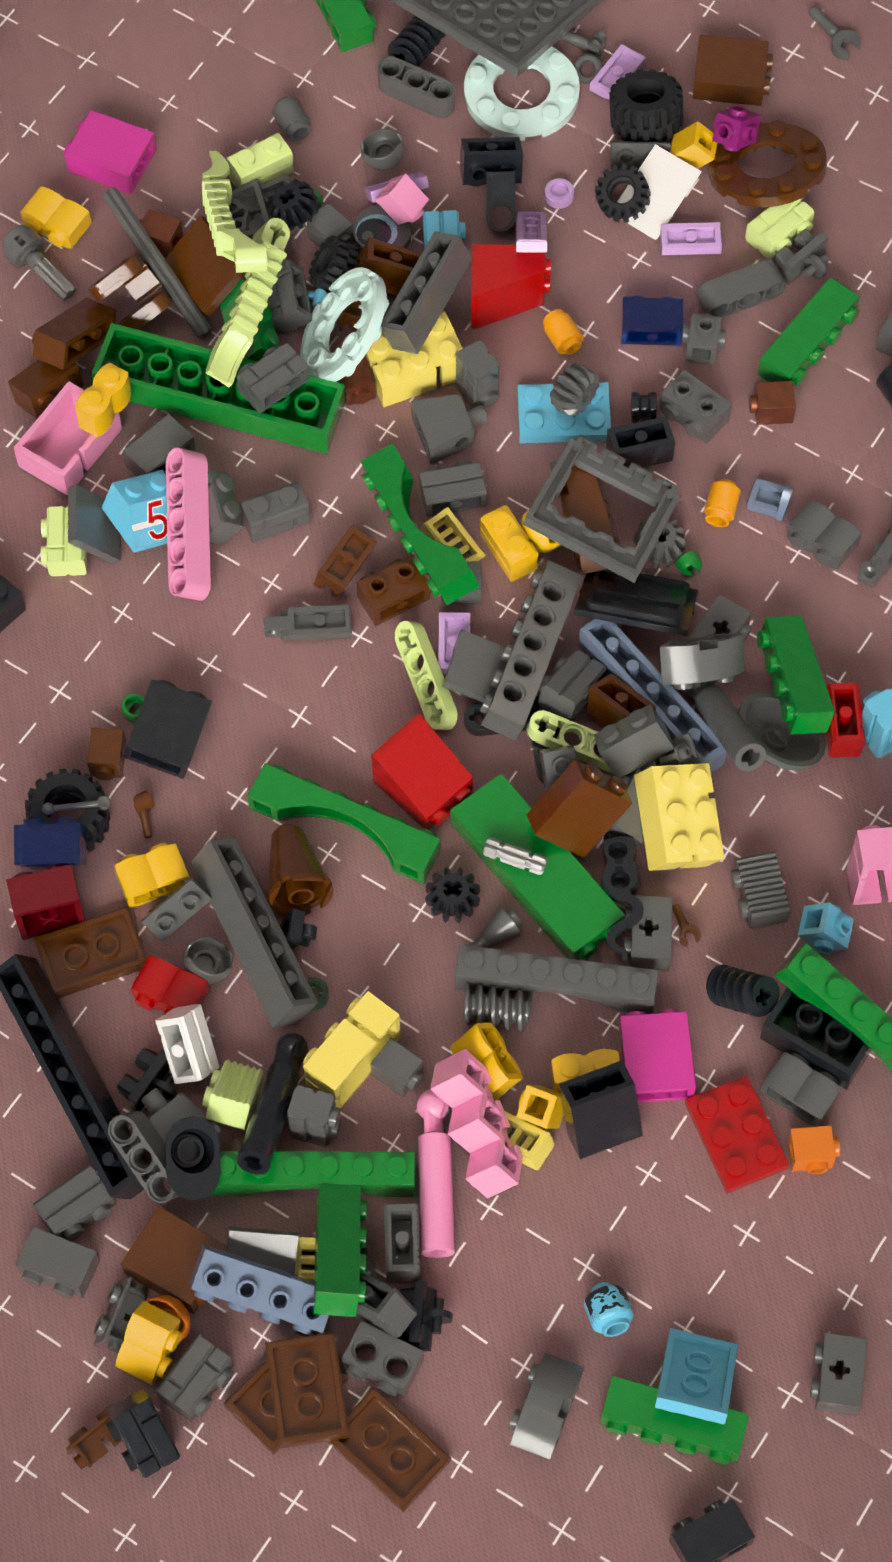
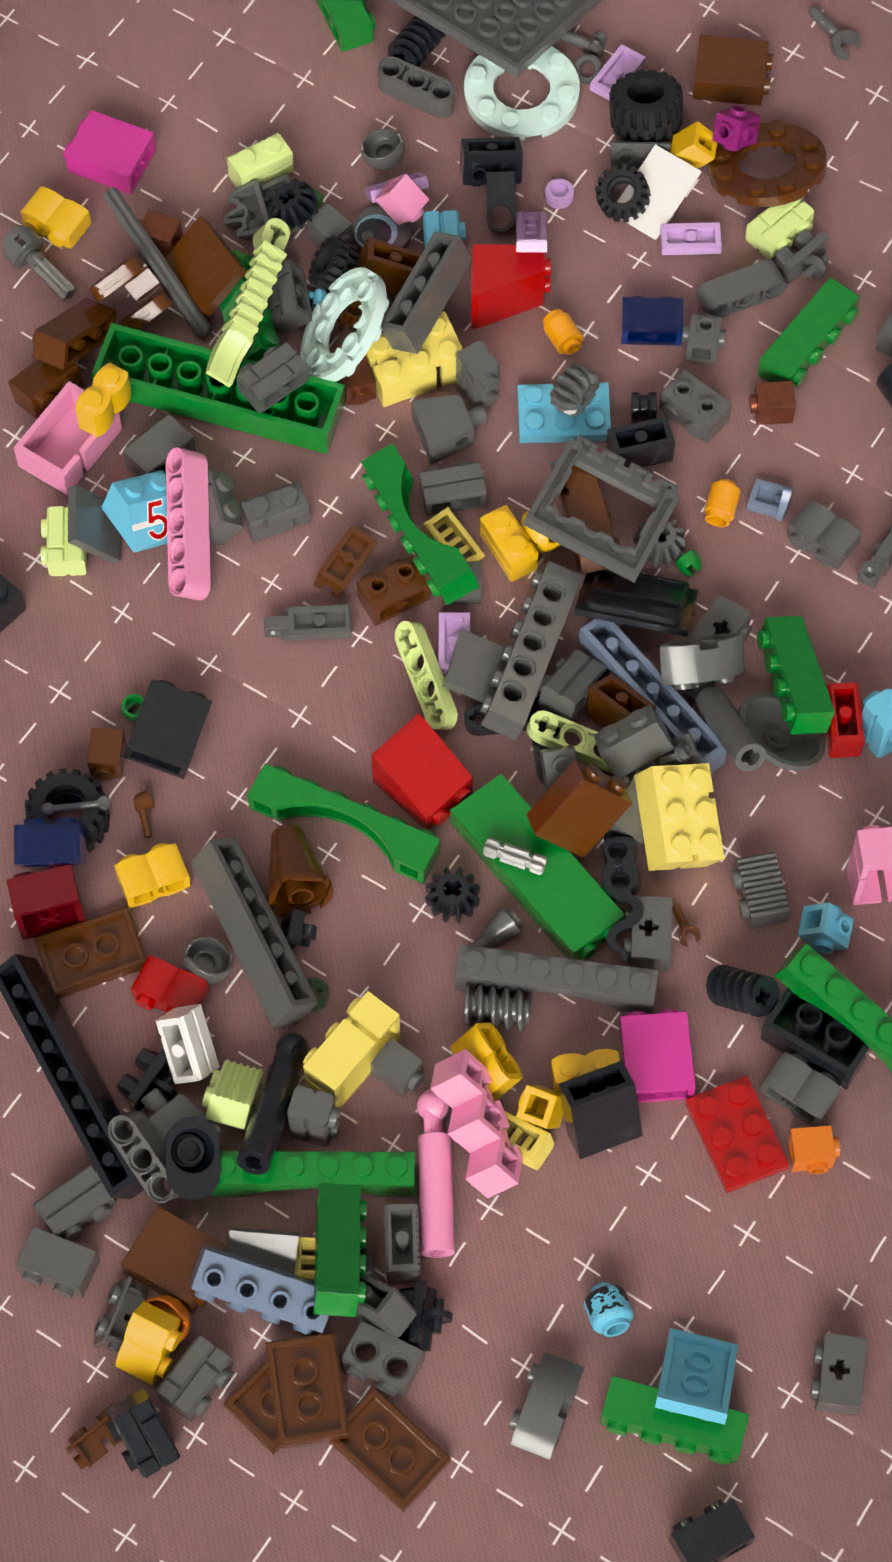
dark grey hinge [141,877,212,941] -> none
yellowish green piece [202,151,267,273] -> none
dark grey brick [272,97,311,141] -> none

